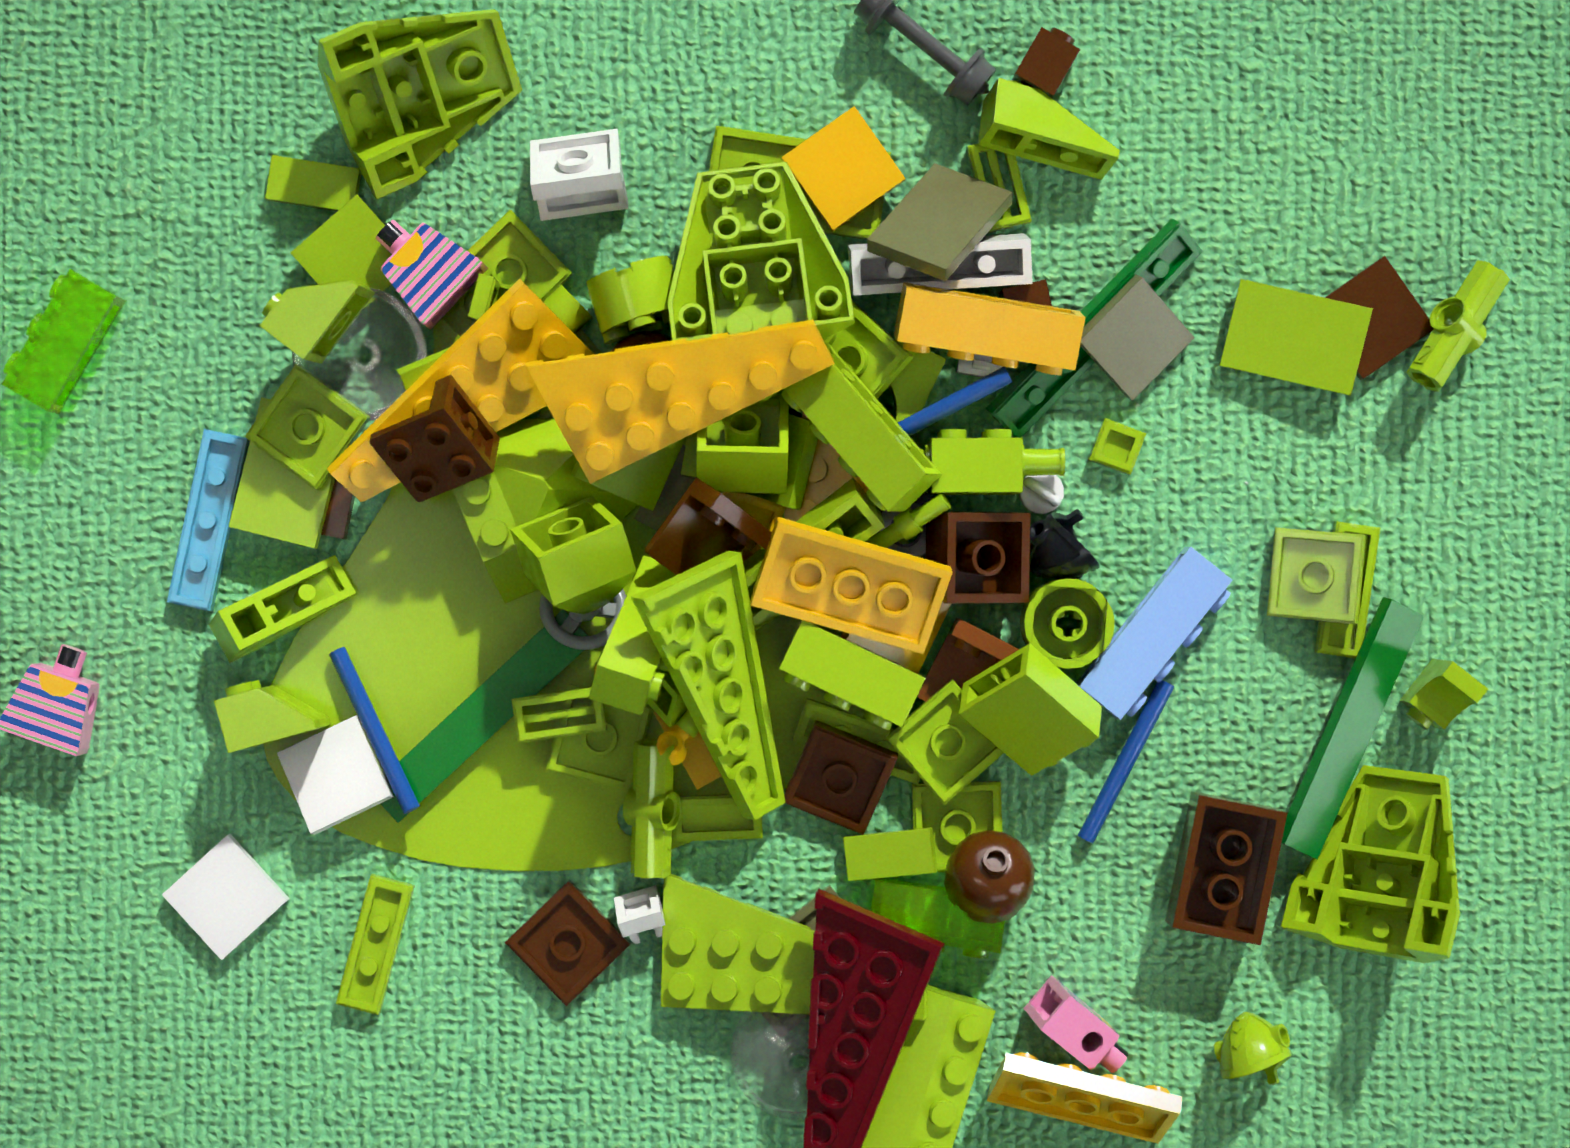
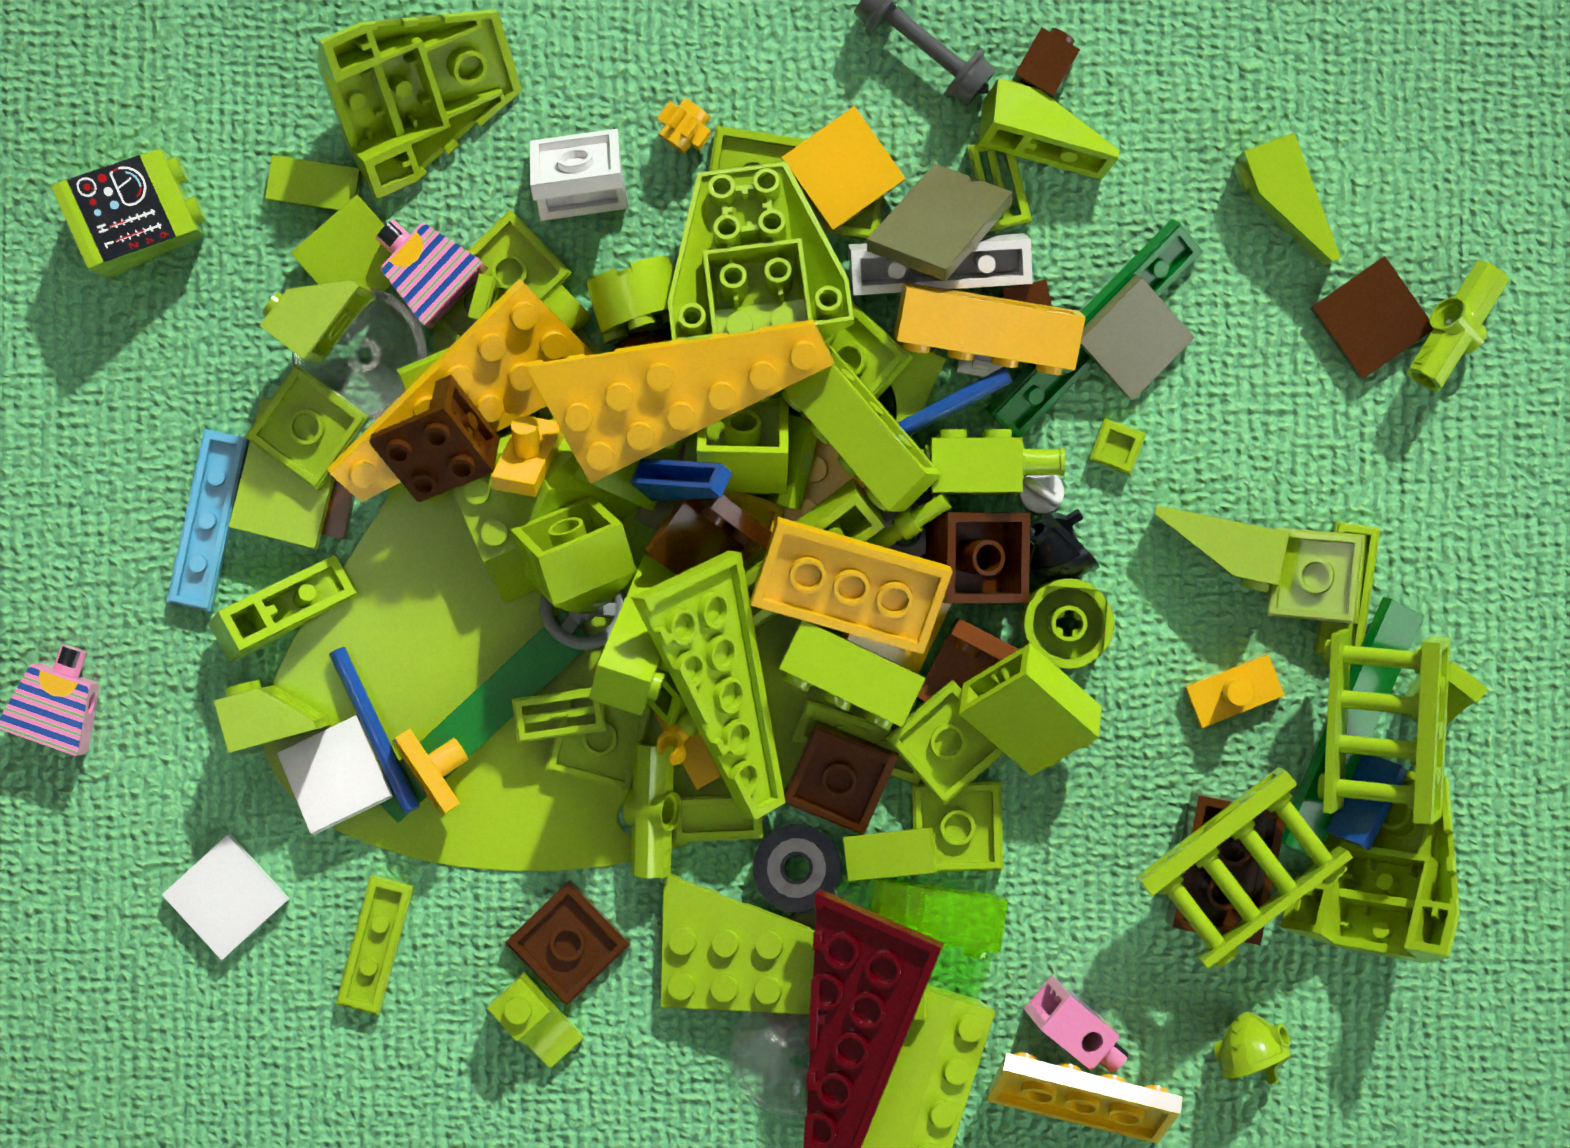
clear neon green brick [2,269,126,414] -> none
white tile [614,885,665,944] -> none
reddish brown cylinder [944,830,1035,924] -> none
light blue brick [1076,547,1233,720] -> none
blue bar [1077,680,1175,844] -> none
lime tile [1220,279,1373,396] -> none
none -> slope [51,148,206,279]
none -> yellow tile [391,728,469,816]
none -> lime arch [487,971,584,1068]
none -> yellow tile [491,415,564,497]
none -> blue piece [630,459,732,501]
none -> yellow gear [657,98,712,154]
none -> black tile [753,824,842,913]
none -> lime fence [1136,767,1353,969]
none -> lime slope [1155,505,1290,593]
none -> yellow tile [1184,654,1285,728]
none -> lime slope [1235,133,1341,266]
none -> lime fence [1317,629,1451,825]
none -> blue tile [1326,755,1408,850]

